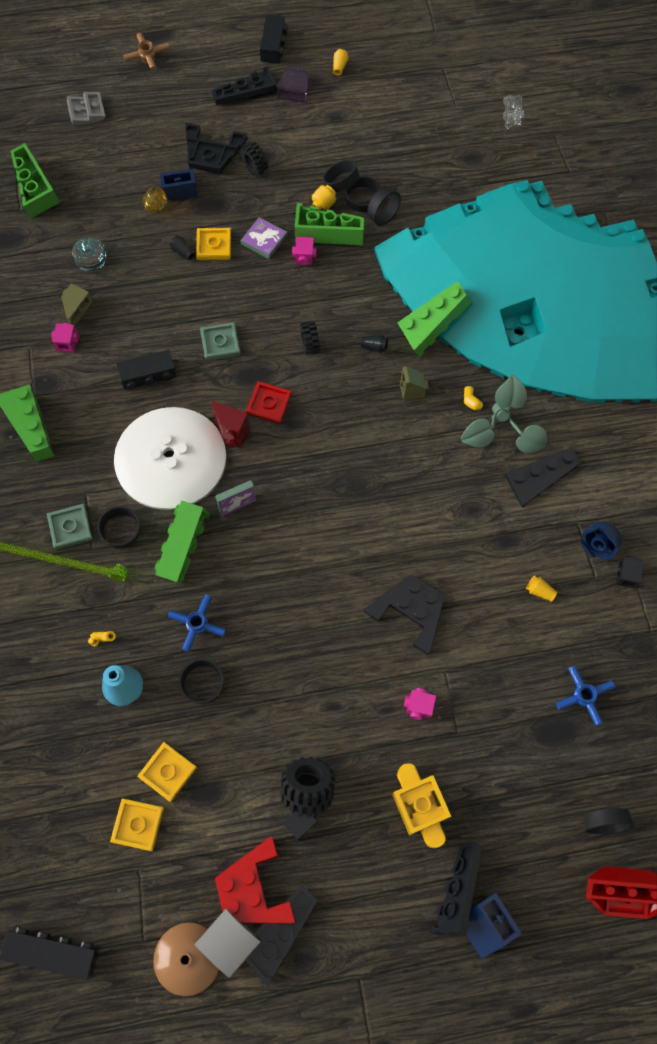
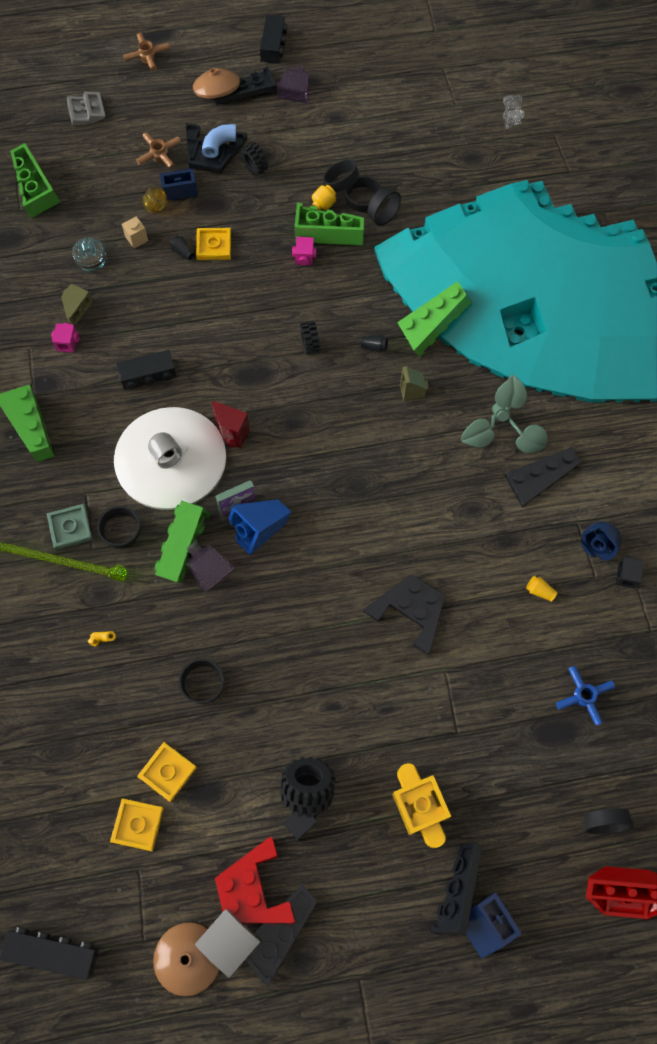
medium azure cone [102,665,143,706] -> none
blue bar [168,594,226,652] -> none
sand green tile [200,322,241,361] -> none
tile [240,217,287,259] -> none
red tile [246,381,292,425] -> none
yellow cone [333,49,349,76] -> none
dark pink brick [403,688,436,720] -> none
yellow arm [464,386,483,411] -> none
none -> tan brick [122,216,148,248]
none -> medium nougat bar [136,132,181,169]
none -> light grey helmet [148,432,182,469]
none -> clear purple torso [186,542,234,592]
none -> medium nougat dish [193,68,240,98]
none -> light blue cylinder [202,124,236,158]
none -> blue slope [228,499,291,555]

